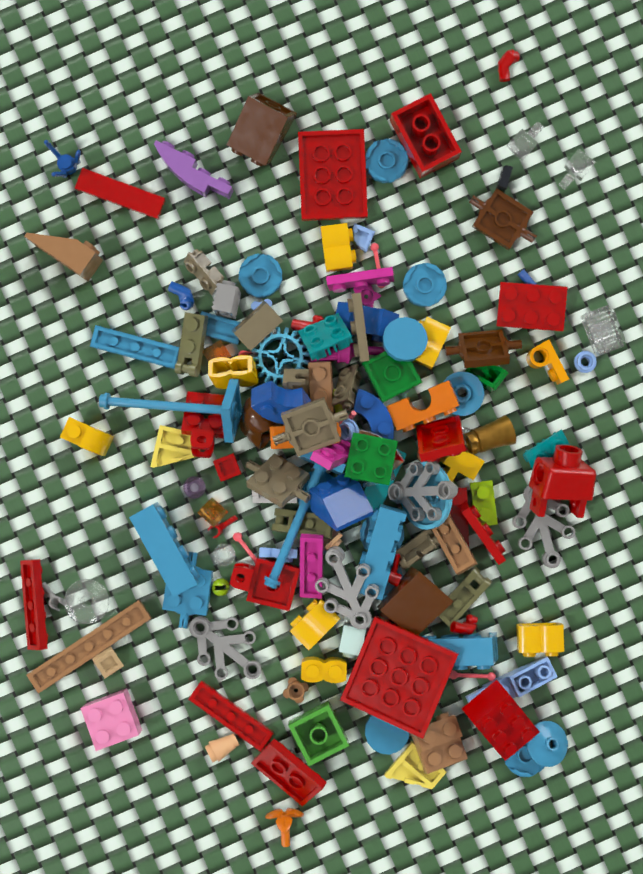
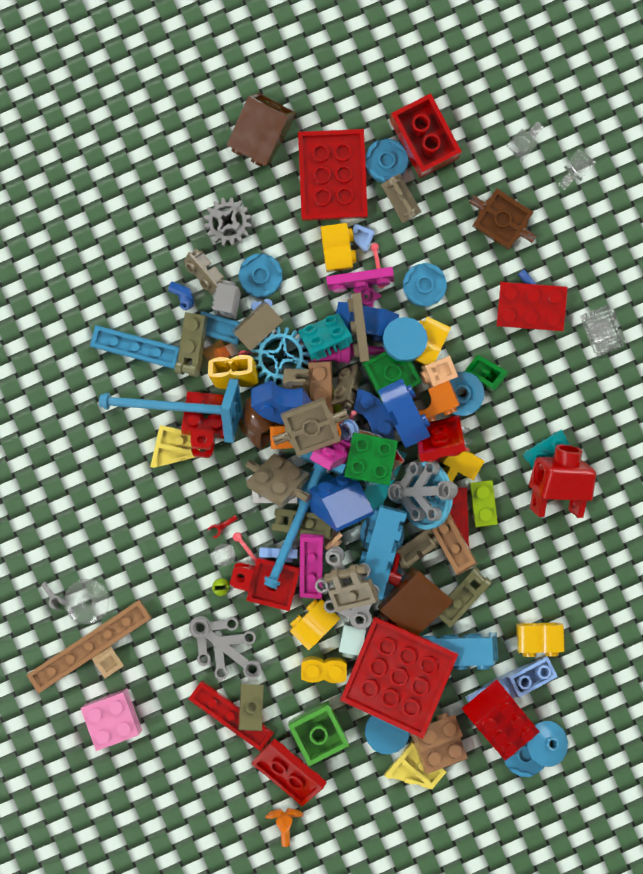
red plate [20,559,48,650] -> none
medium nougat slope [24,233,103,282] -> none
blue plant [44,140,81,178] -> none
yellow brick [60,417,114,456] -> none
red tile [75,168,166,220] -> none
dark azure wedge [129,502,200,597] -> none
medium lavender slope [154,140,233,199] -> none
dark azure plate [162,552,213,629] -> none
clear purple plate [183,476,206,499] -> none
clear orange plate [197,498,228,527] -> none
light nougat cone [205,733,239,762] -> none
red plate [213,453,242,482] -> none
medium nougat plate [283,677,309,703] -> none
red arm [291,315,324,331] -> none
reddish brown plate [445,329,522,368] -> none
red arm [450,614,478,635] -> none
coral hinge [450,670,496,681] -> none
red plate [459,501,506,565] -> none
pearl gold plant [464,415,516,454] -> none
black tile [496,165,513,193] -> none
red arm [498,49,520,82] -> none
light grey plant [512,485,575,568] -> none
light orange plate [526,340,569,385] -> none
light blue plate [574,351,597,373] -> none
none -> light grey gear [204,198,252,247]
none -> olive plate [238,684,264,731]
none -> dark tan plate [324,564,379,612]
none -> blue brick [378,379,430,448]
none -> dark tan hinge [381,174,421,223]
none -> light nougat bracket [420,356,458,387]

